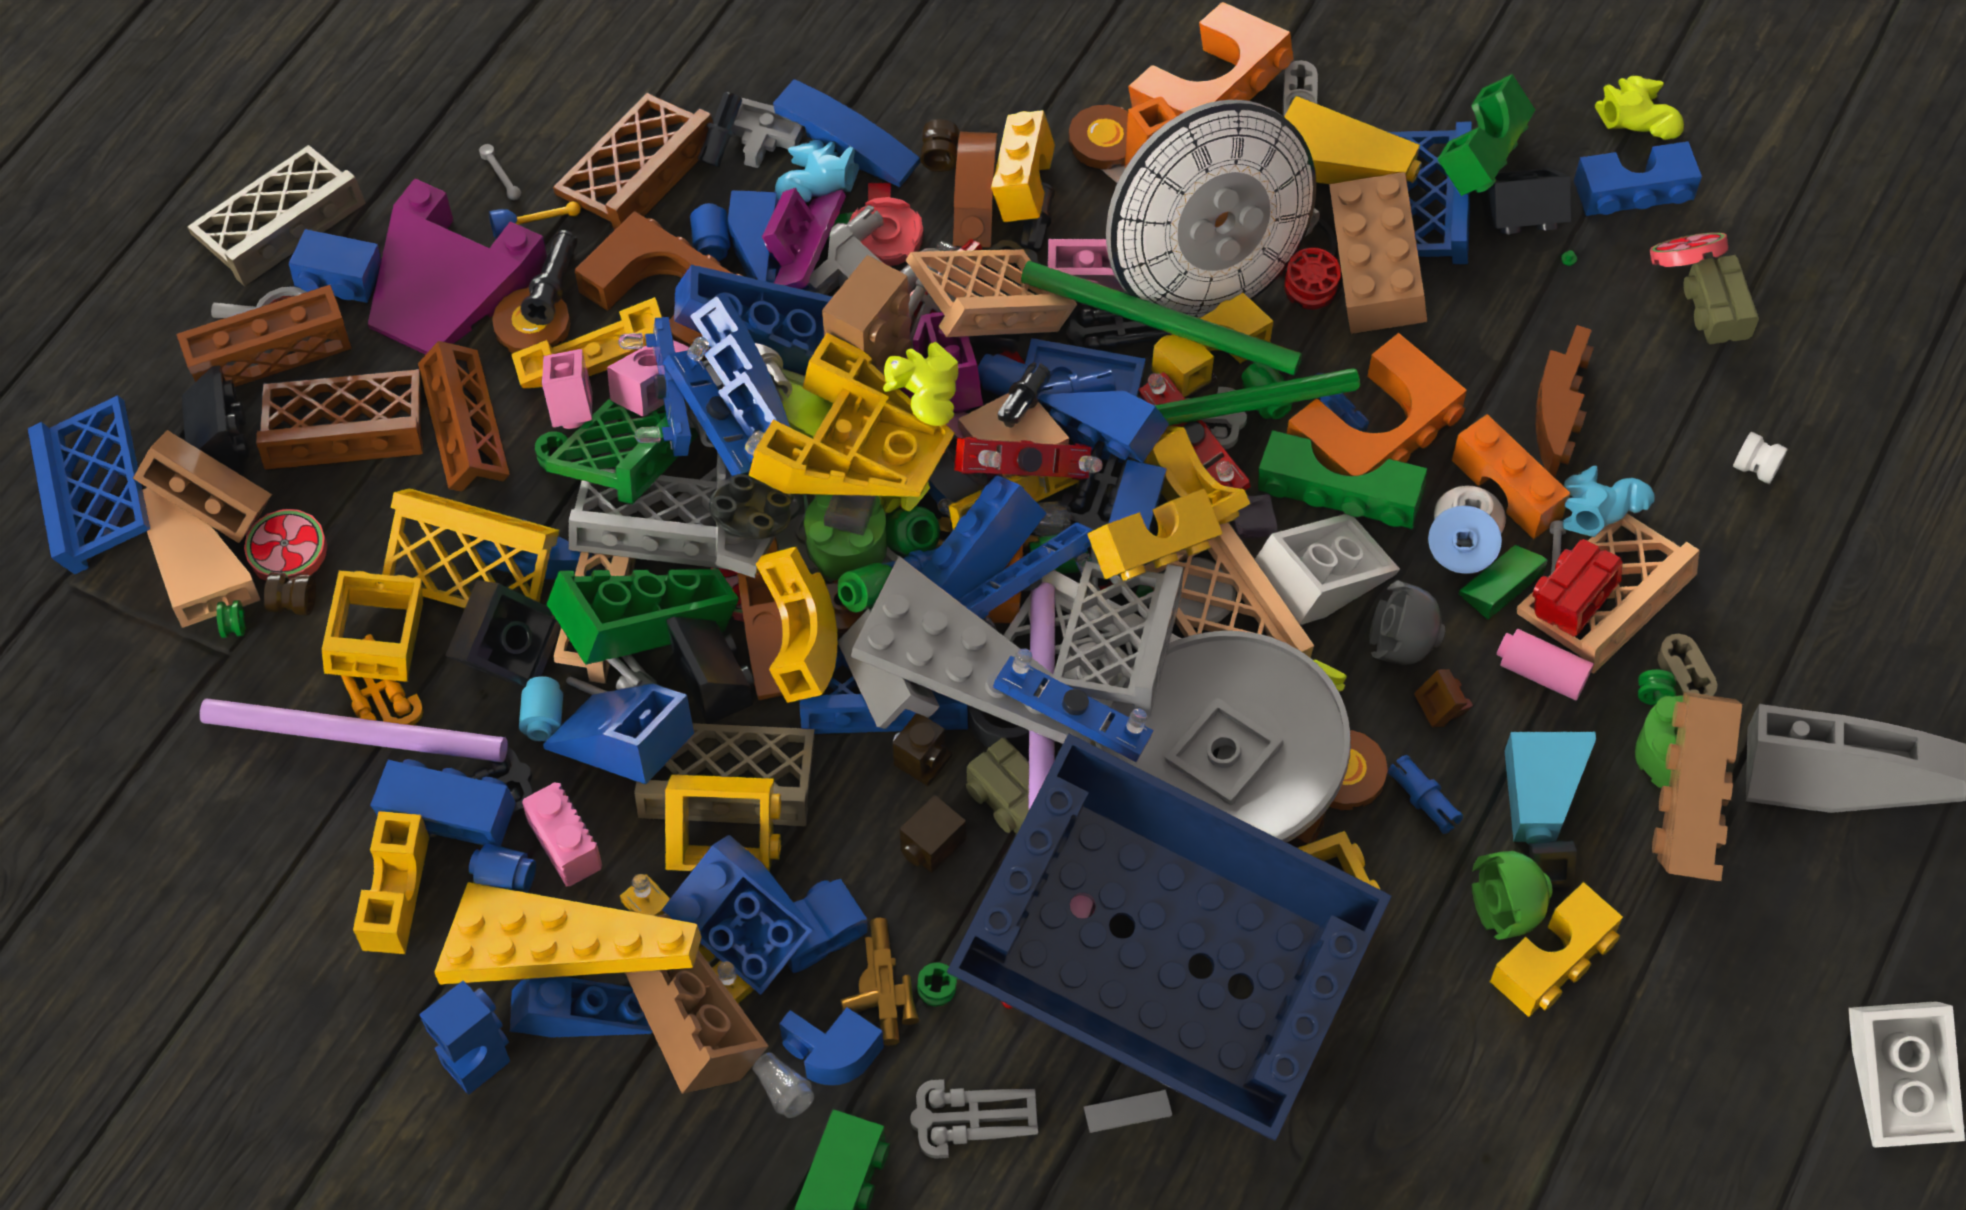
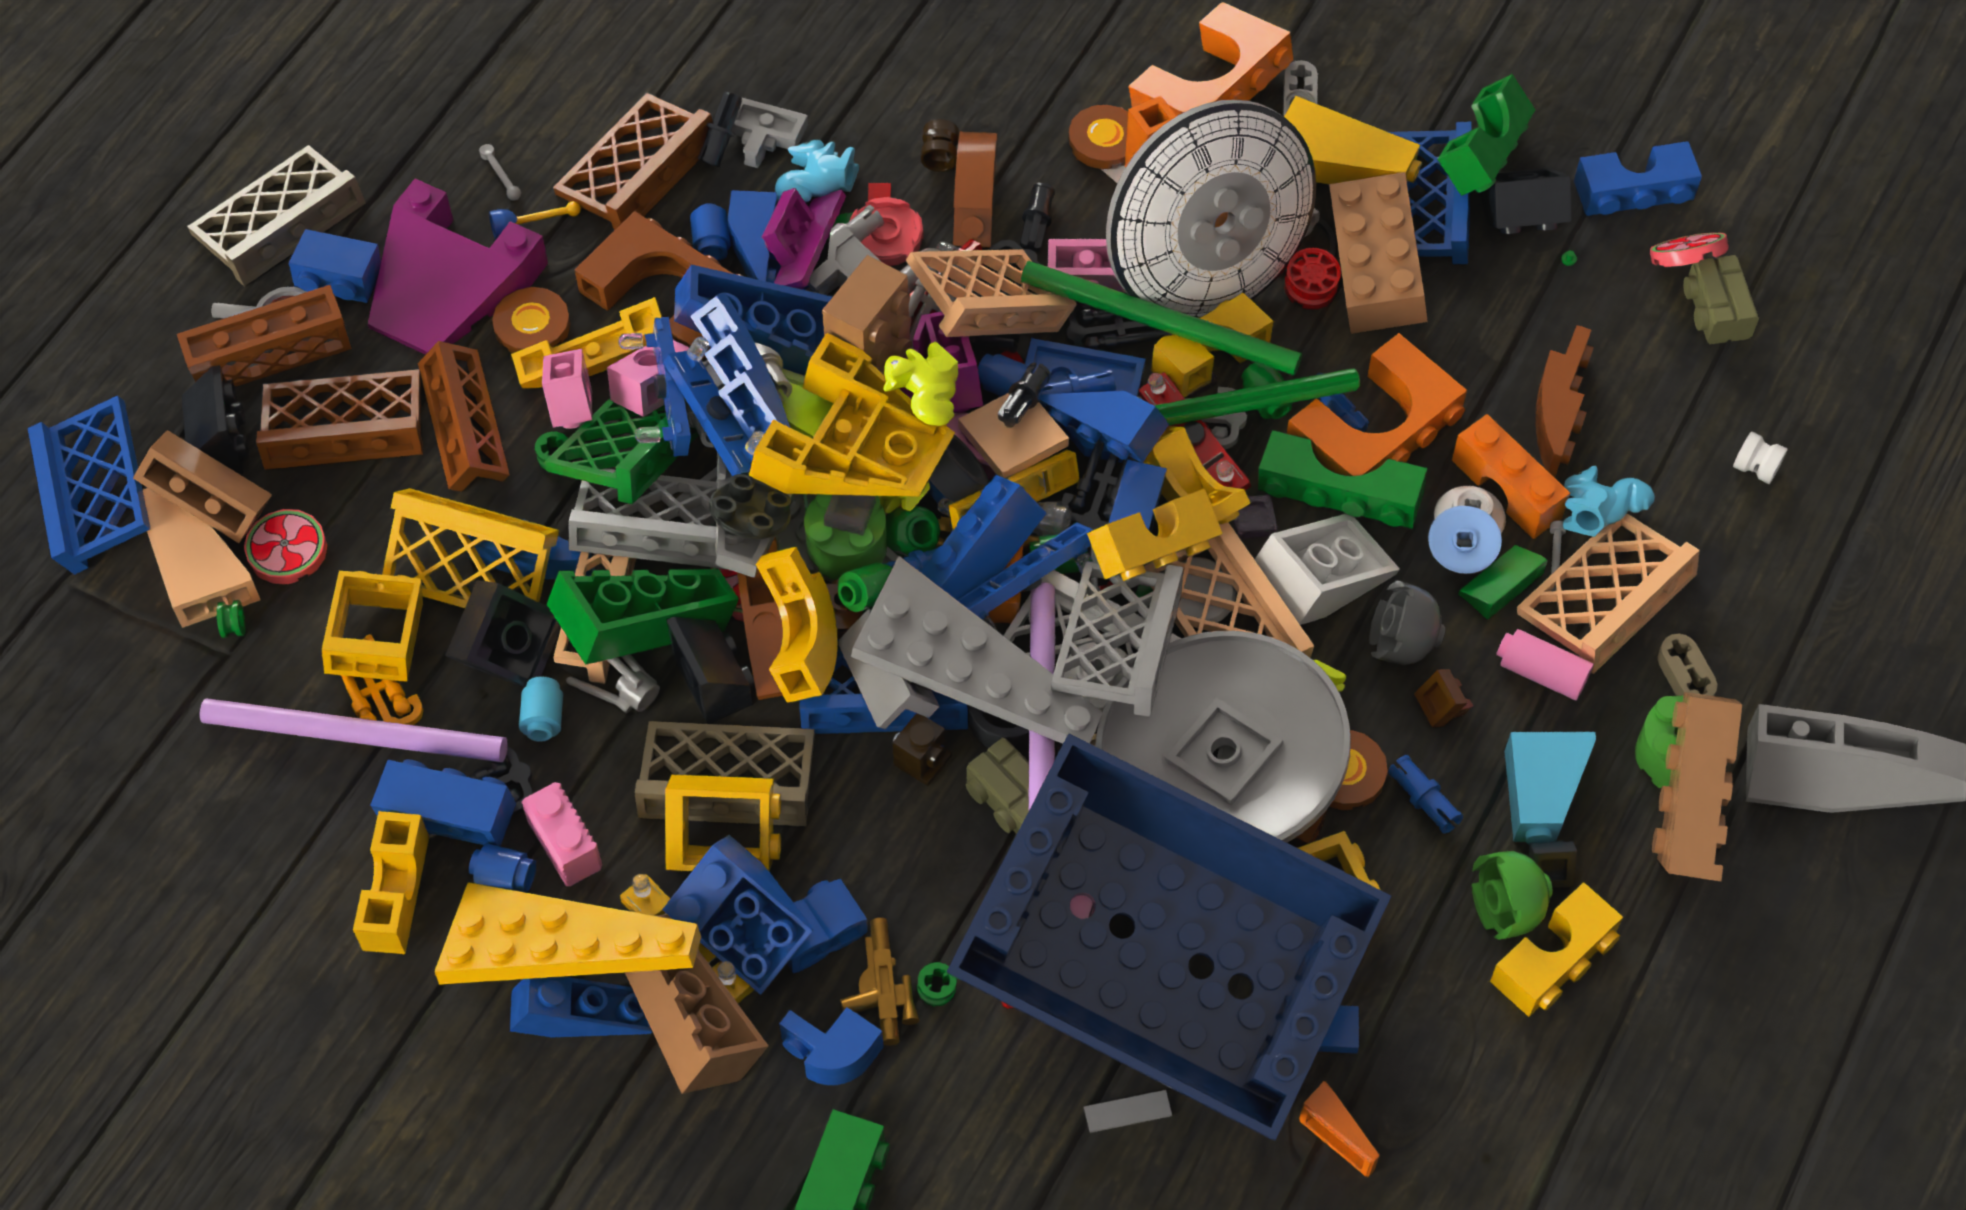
dark brown wheel [264,572,316,615] -> none
blue arch [419,980,510,1095] -> none
black pin [520,230,578,325] -> none
blue slope [543,684,694,784] -> none
clear cone [753,1053,814,1118] -> none
blue slope [773,79,921,187] -> none
dark brown brick [900,795,966,873] -> none
light grey piece [910,1079,1038,1159] -> none
red piece [954,437,1103,480] -> none
yellow arch [991,110,1055,222] -> none
blue piece [993,649,1154,762] -> none
red brick [1533,539,1623,637] -> none
neon yellow animal [1595,76,1684,140] -> none
green bush [1638,670,1676,705] -> none
white slope [1848,1001,1965,1147] -> none
none -> orange slope [1299,1081,1380,1177]
none -> blue tile [1318,1005,1359,1053]

